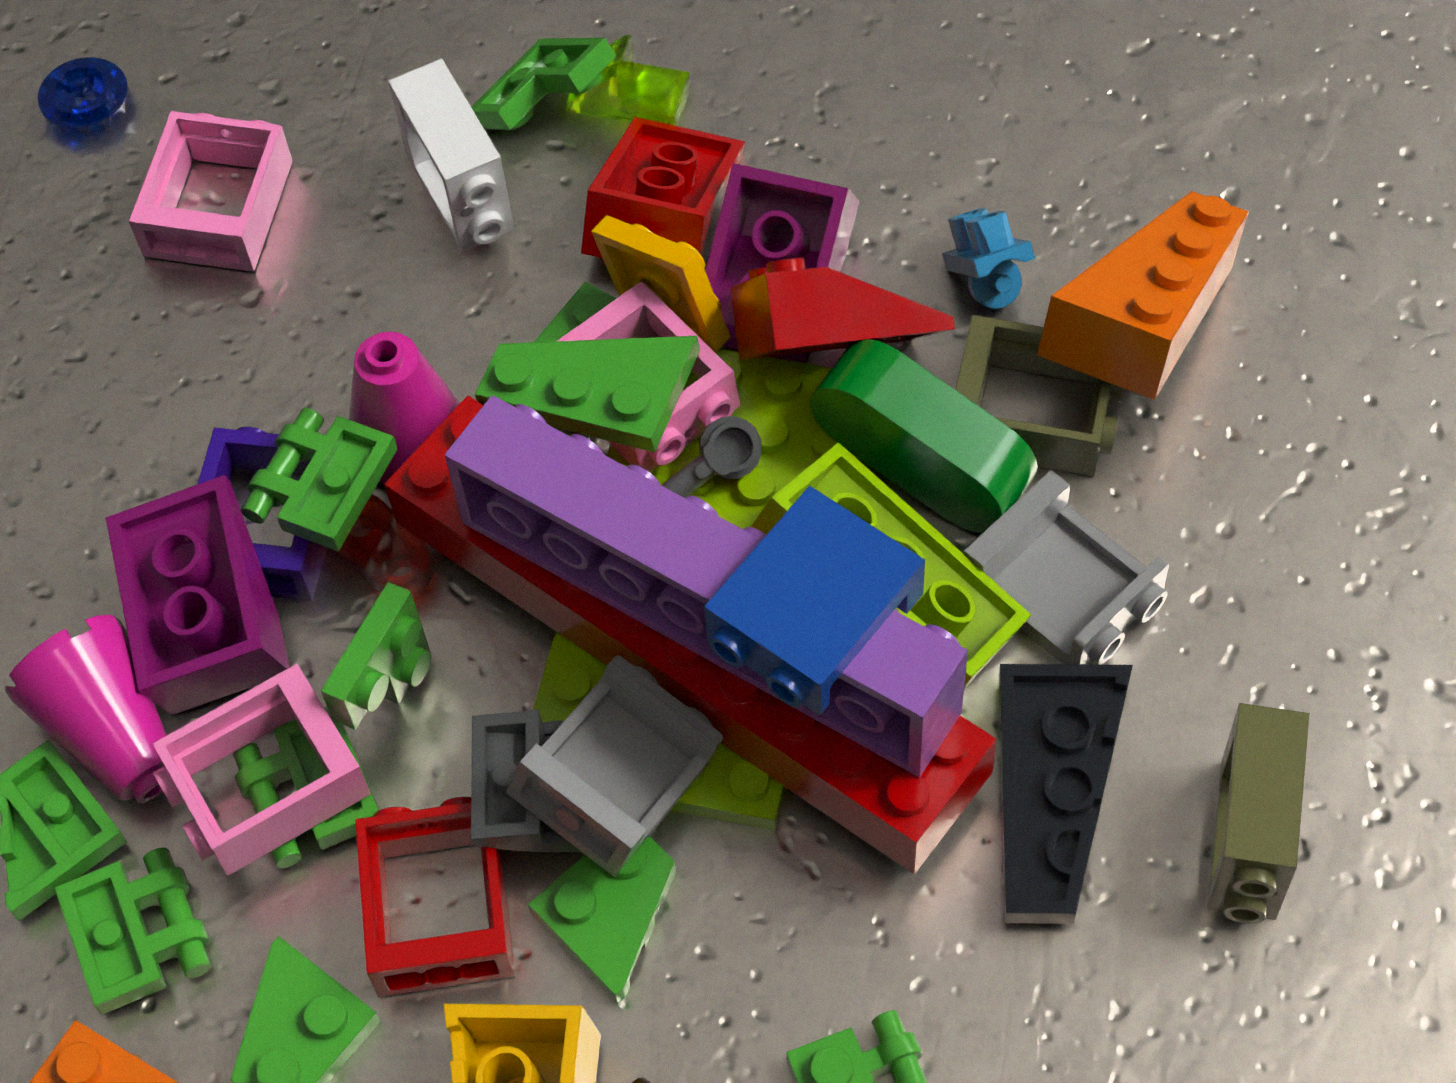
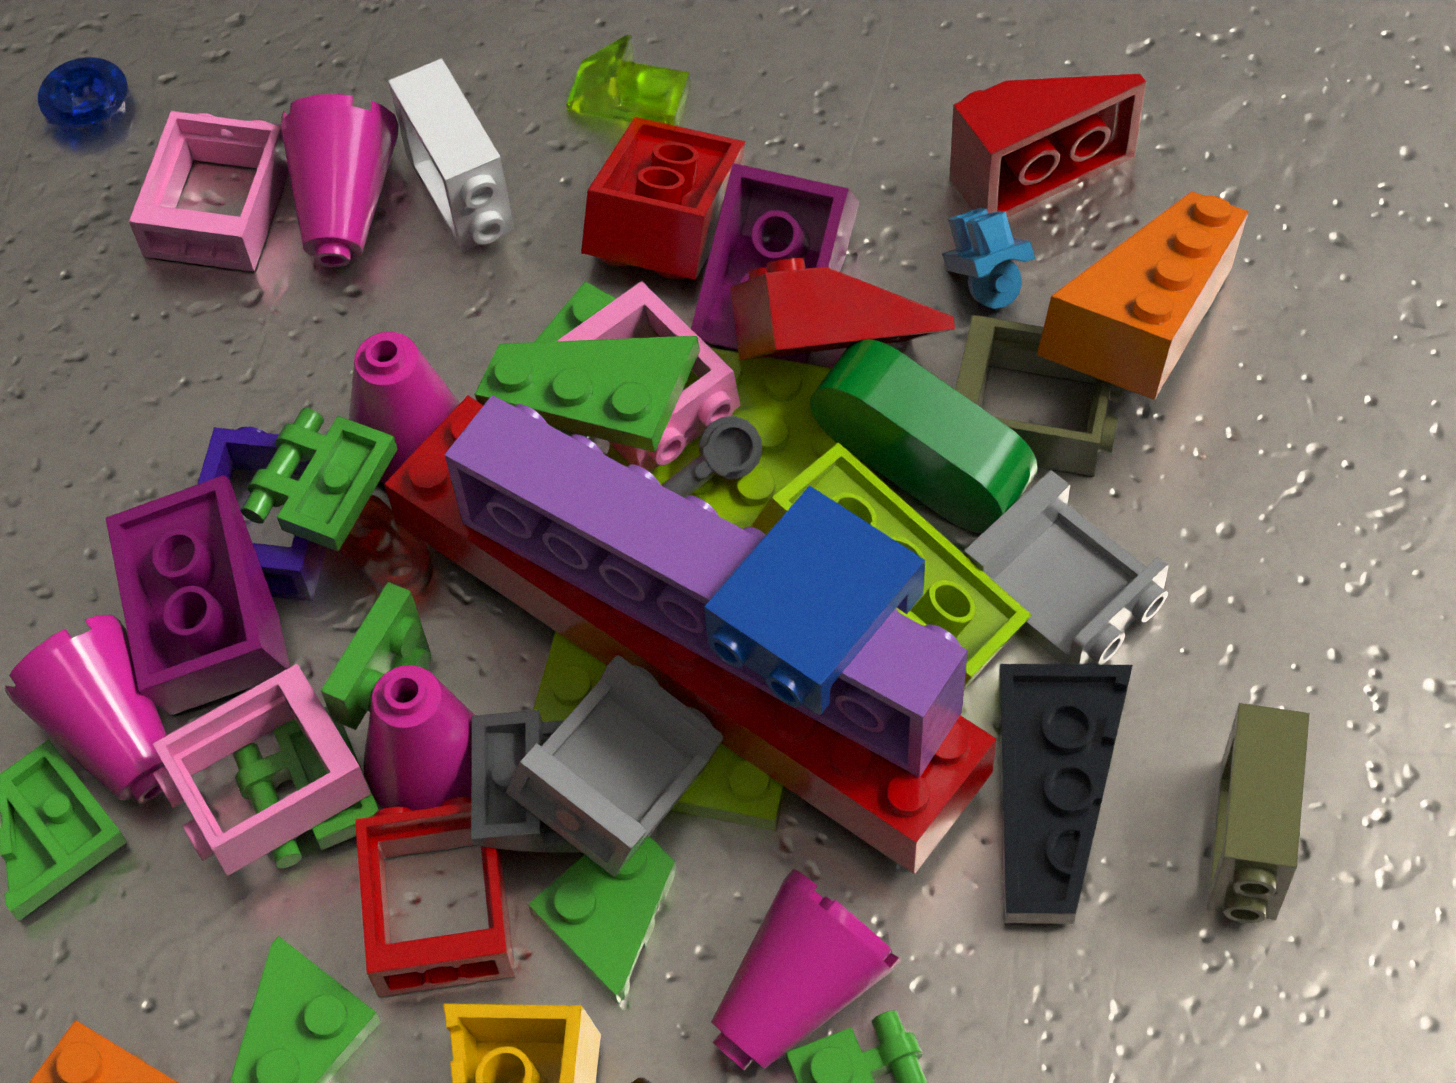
bright green plate [54,847,211,1015] -> none
bright green plate [471,37,616,131] -> none
yellow plate [591,215,731,353] -> none
none -> dark pink cone [281,94,399,267]
none -> dark pink cone [363,665,476,811]
none -> dark pink cone [711,869,901,1071]
none -> red slope [949,74,1146,217]

